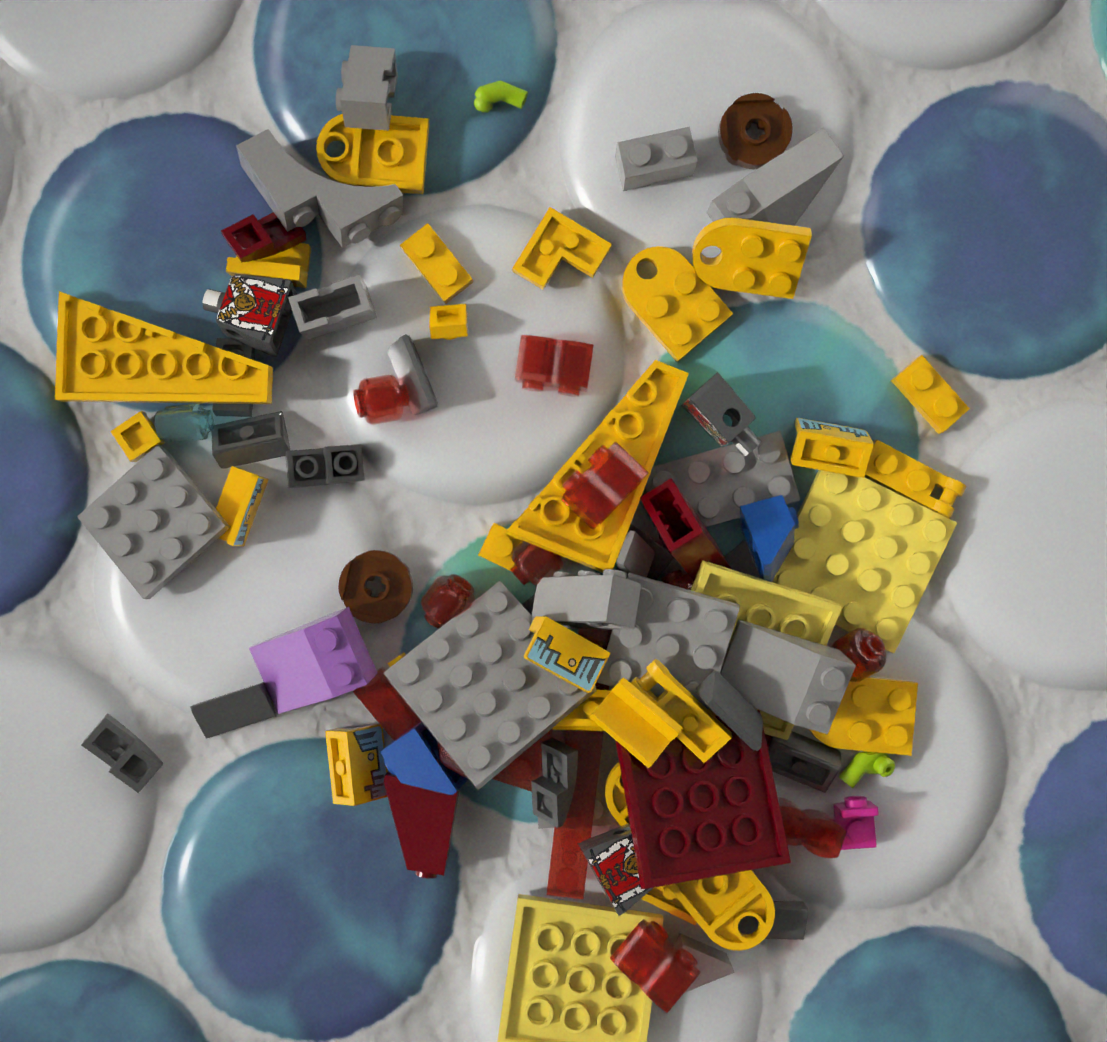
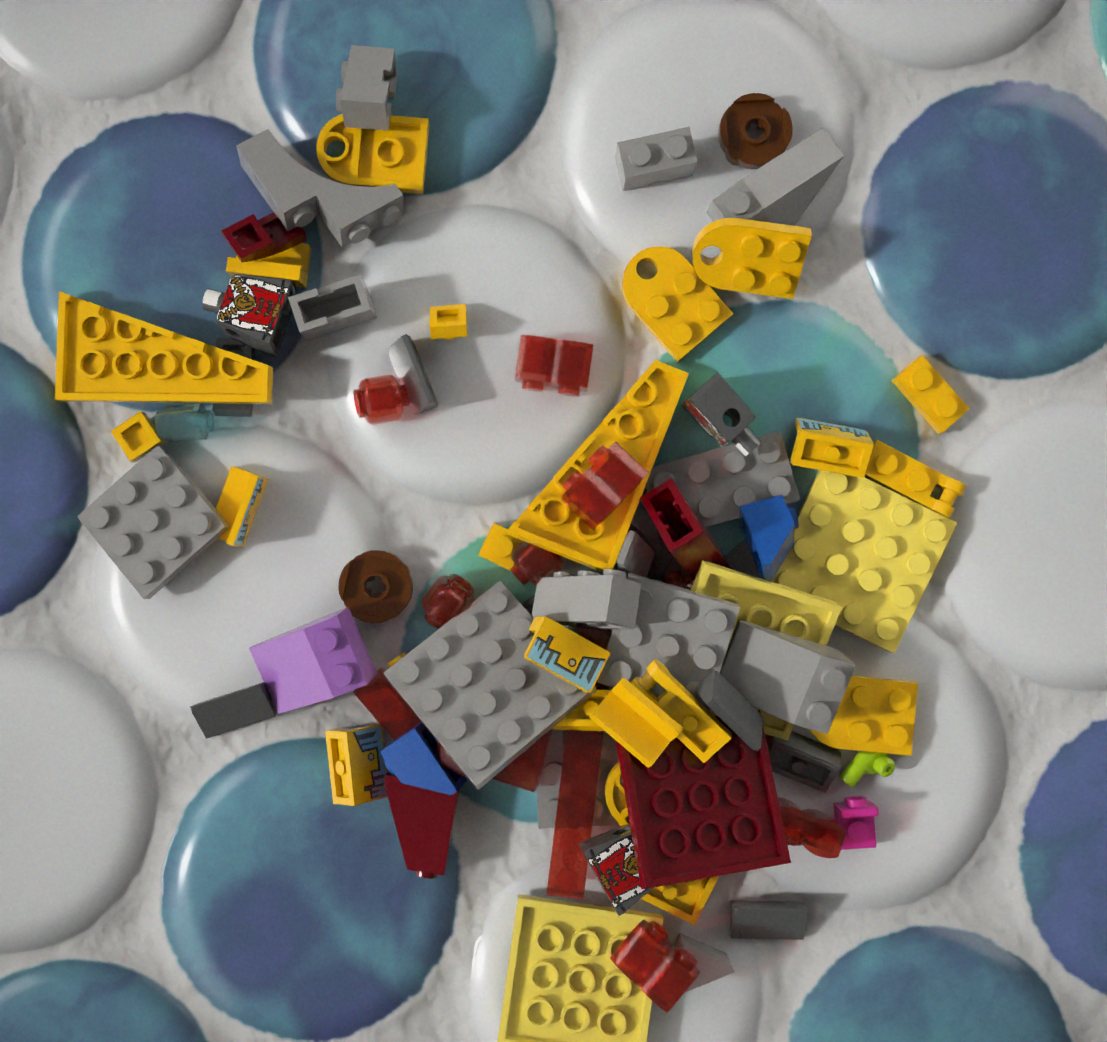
dark grey slope [81,713,163,793] -> none
dark grey slope [211,411,290,469] -> none
dark grey slope [285,444,365,488] -> none
yellow plate [400,223,473,304] -> none
lime arm [473,81,528,113] -> none
yellow plate [512,207,612,290] -> none
dark grey slope [531,737,578,828] -> none
yellow plate [667,870,775,951] -> none
clear red head [832,628,886,682] -> none

